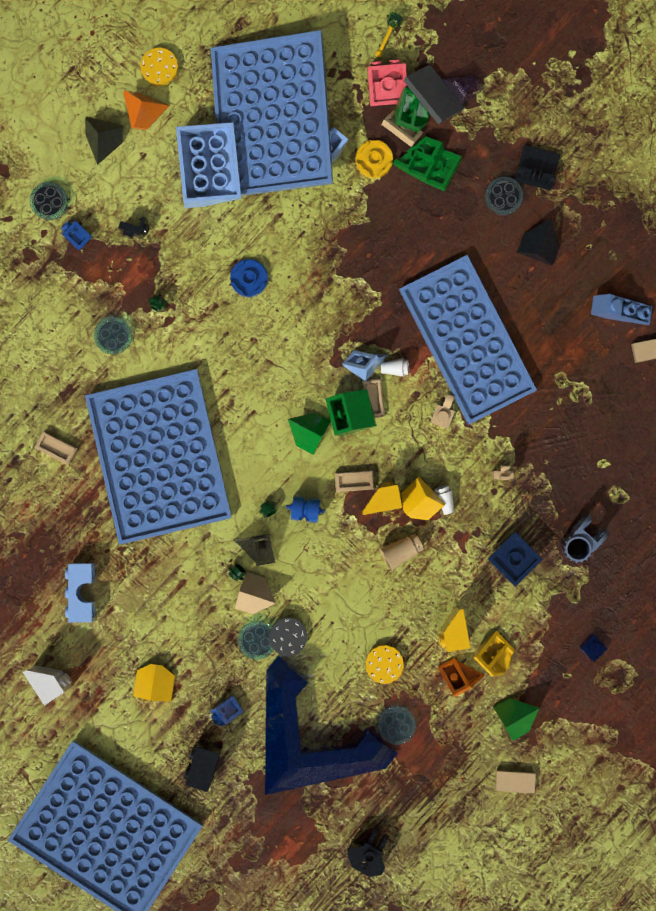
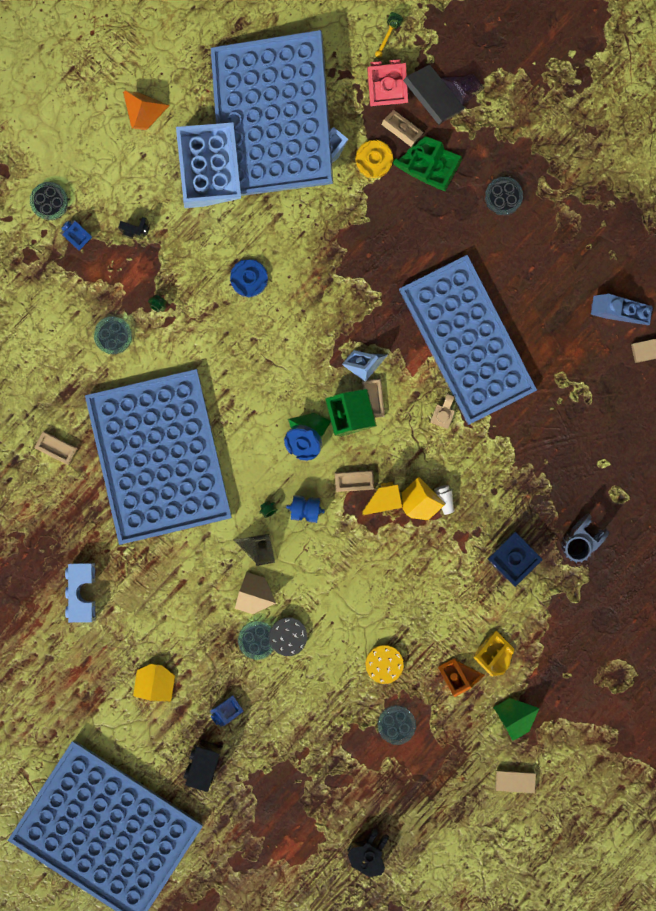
white slope [23,665,73,706] -> none
black slope [85,117,123,165] -> none
yellow tile [140,47,179,87] -> none
dark green plate [229,563,246,581] -> none
clear blue wedge [265,655,398,795] -> none
tan plant [379,534,424,572] -> none
white cone [381,358,409,377] -> none
green slope [394,87,429,132] -> none
yellow slope [438,606,470,652] -> none
tan plate [492,465,514,480] -> none
black hinge [515,145,561,191] -> none
black slope [517,219,559,266] -> none
clear blue plate [579,634,607,662] -> none
none -> blue tile [284,425,322,461]

